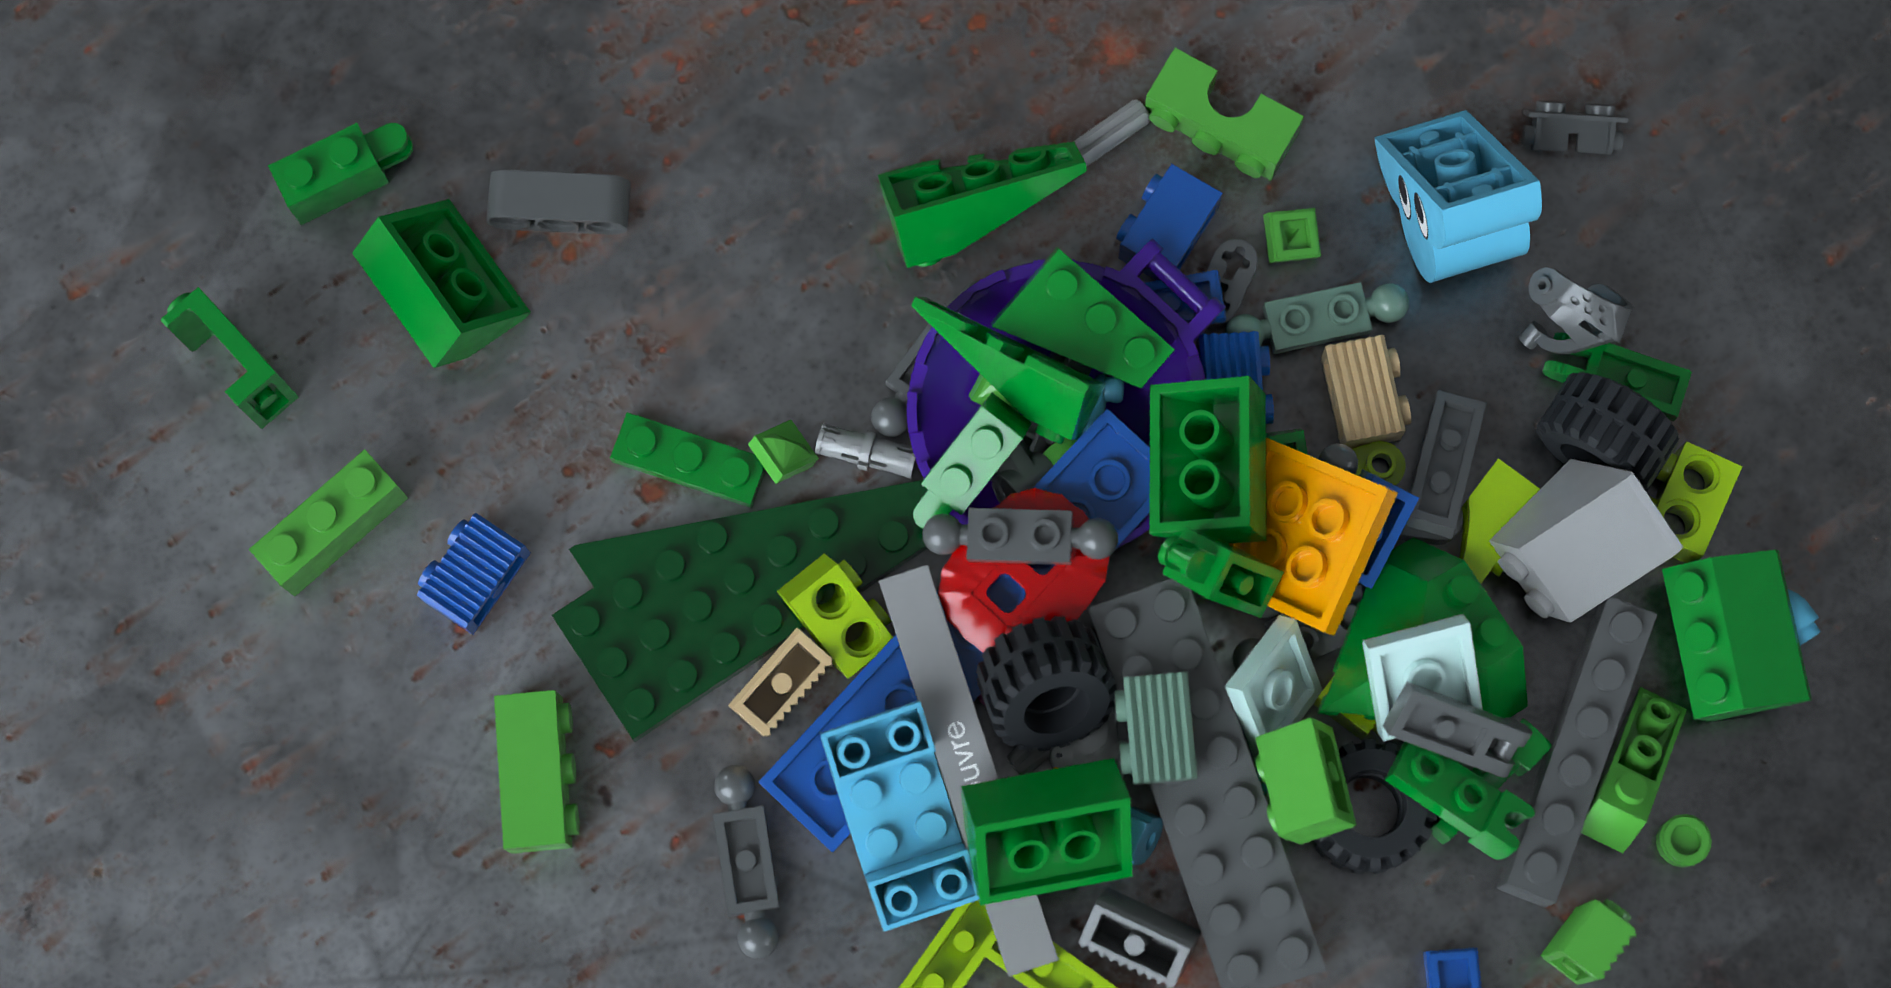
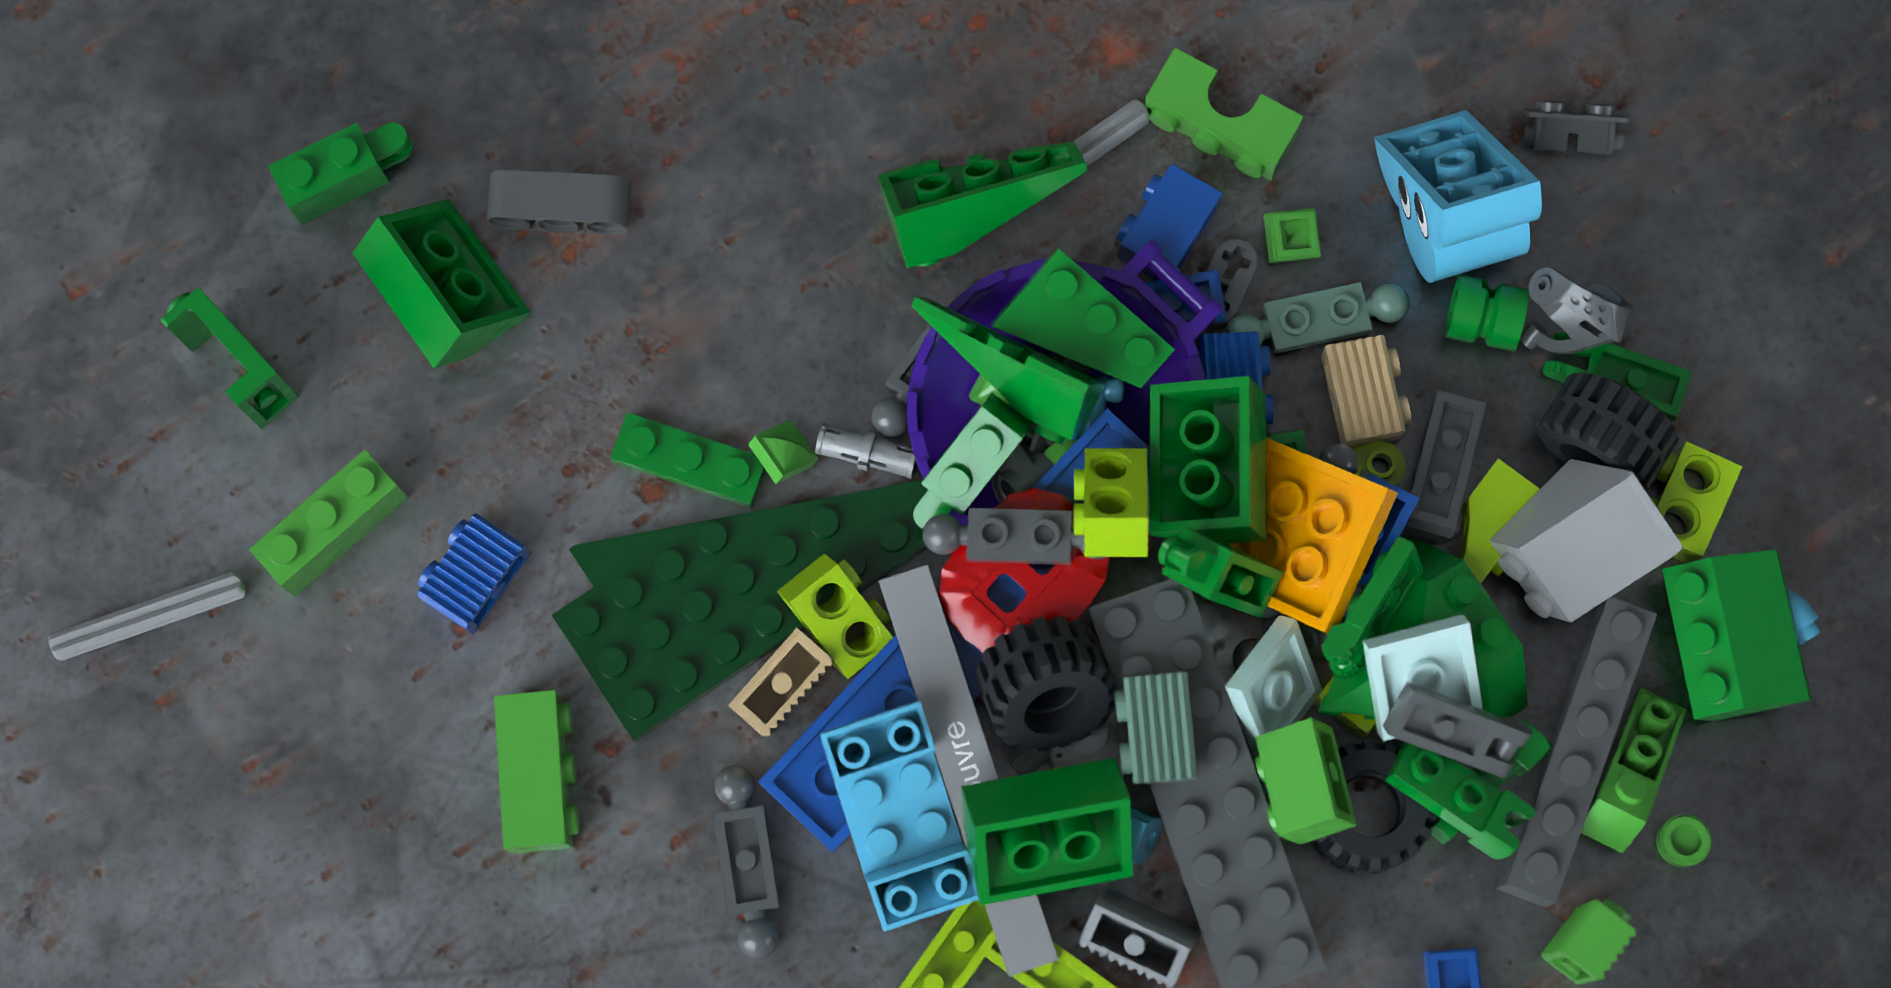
none -> light grey axle [48,571,246,661]
none -> lime brick [1074,448,1148,557]
none -> green hinge [1322,536,1424,679]
none -> green wheel [1445,274,1529,352]

